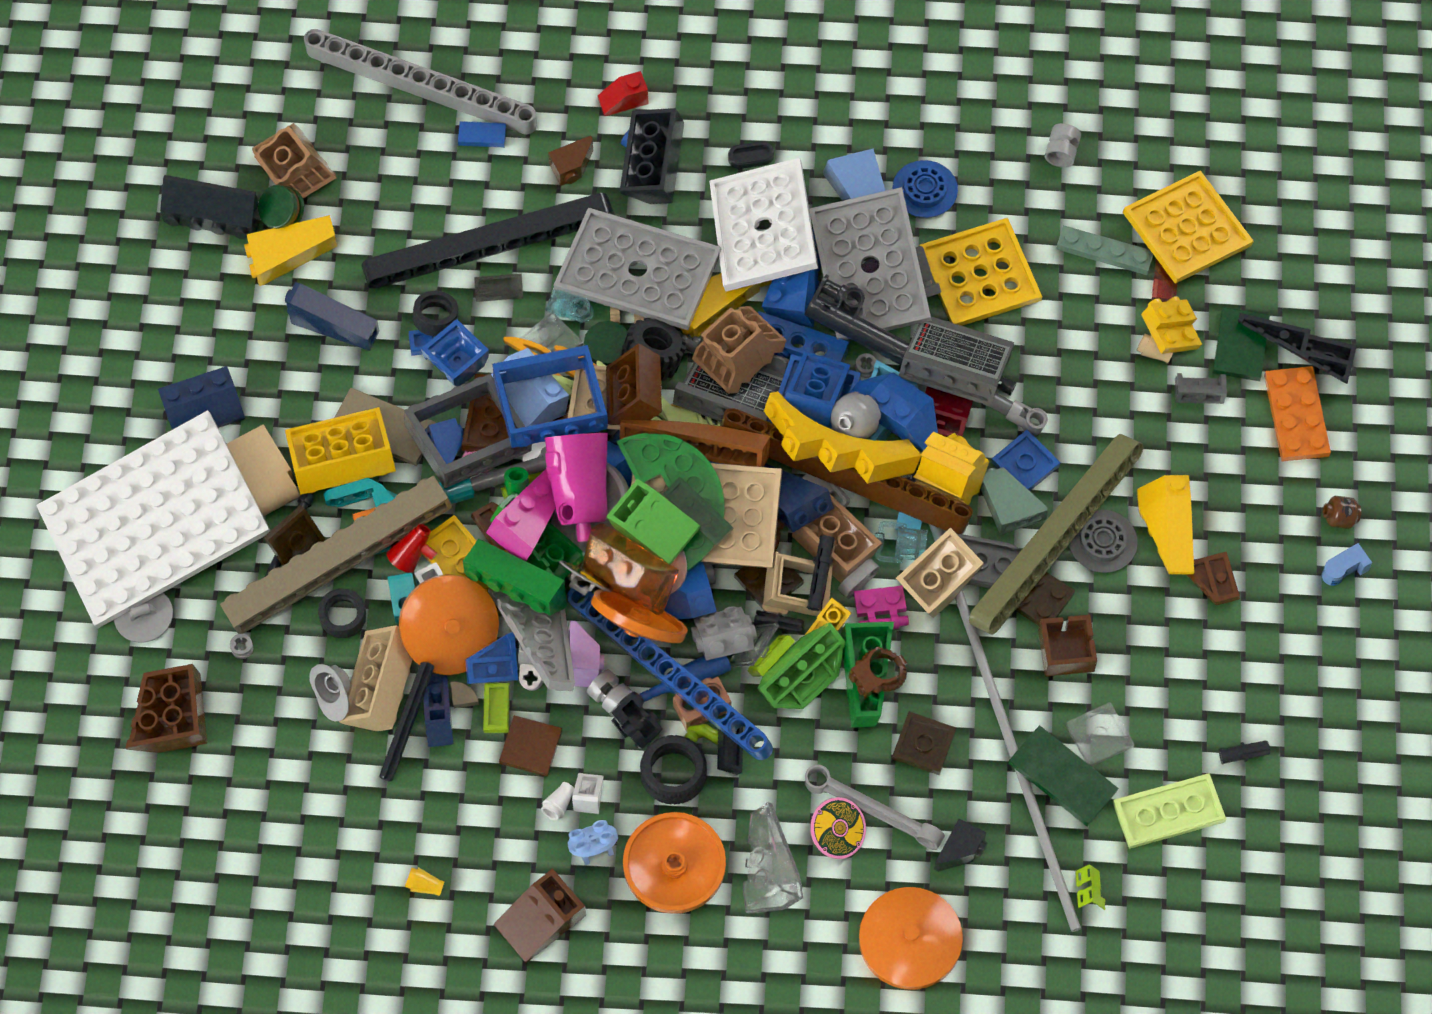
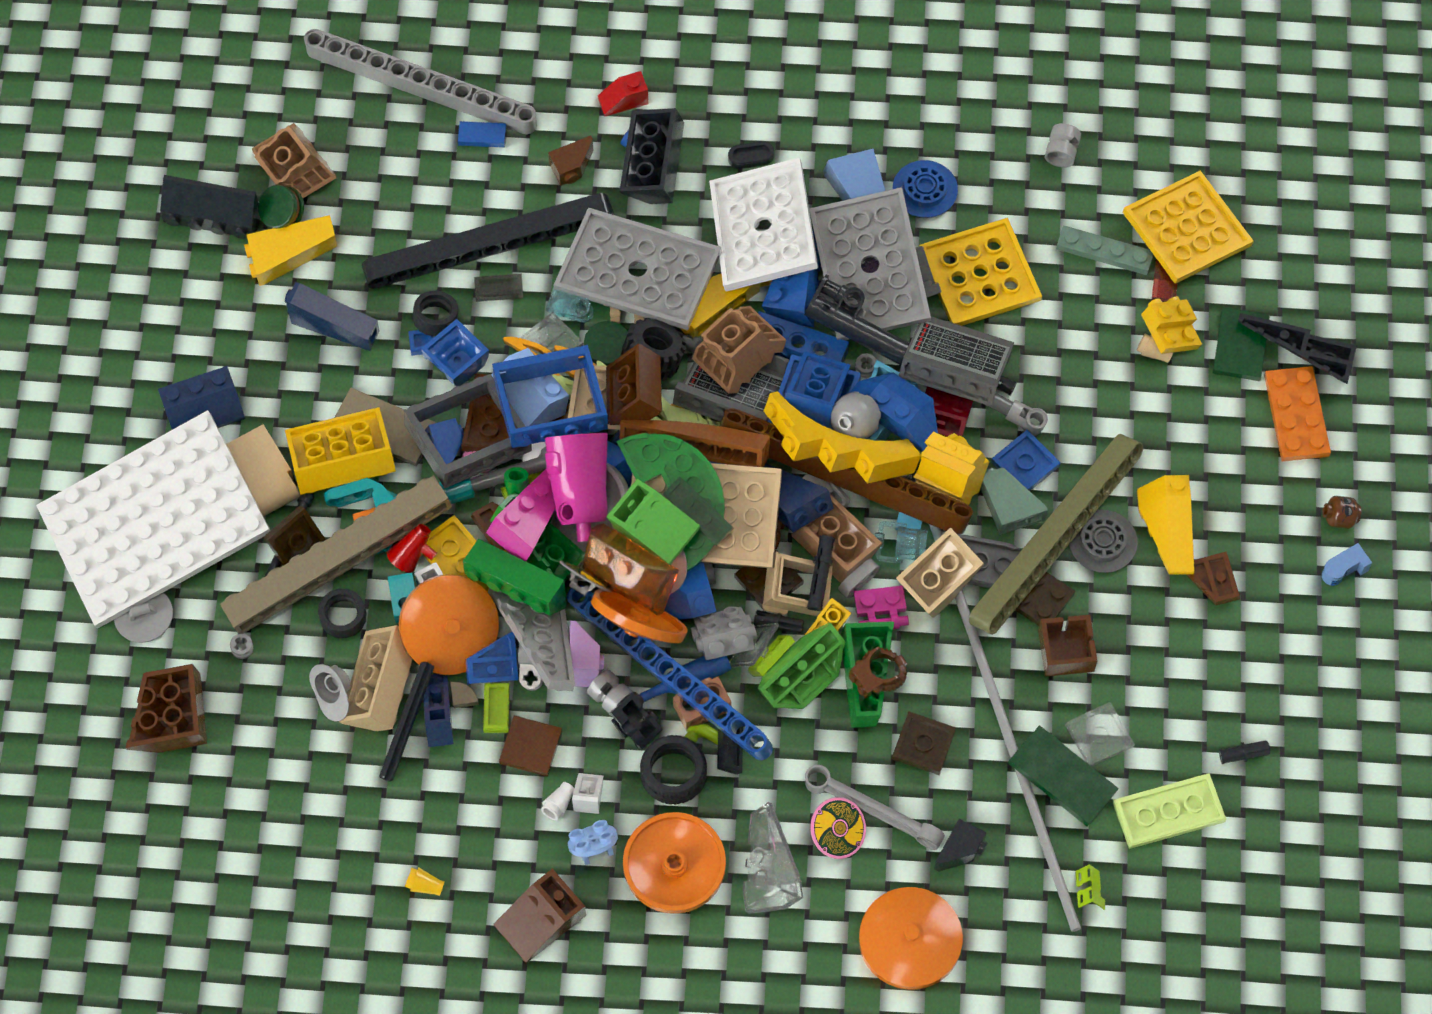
dark grey hinge [1175,373,1227,404] -> none

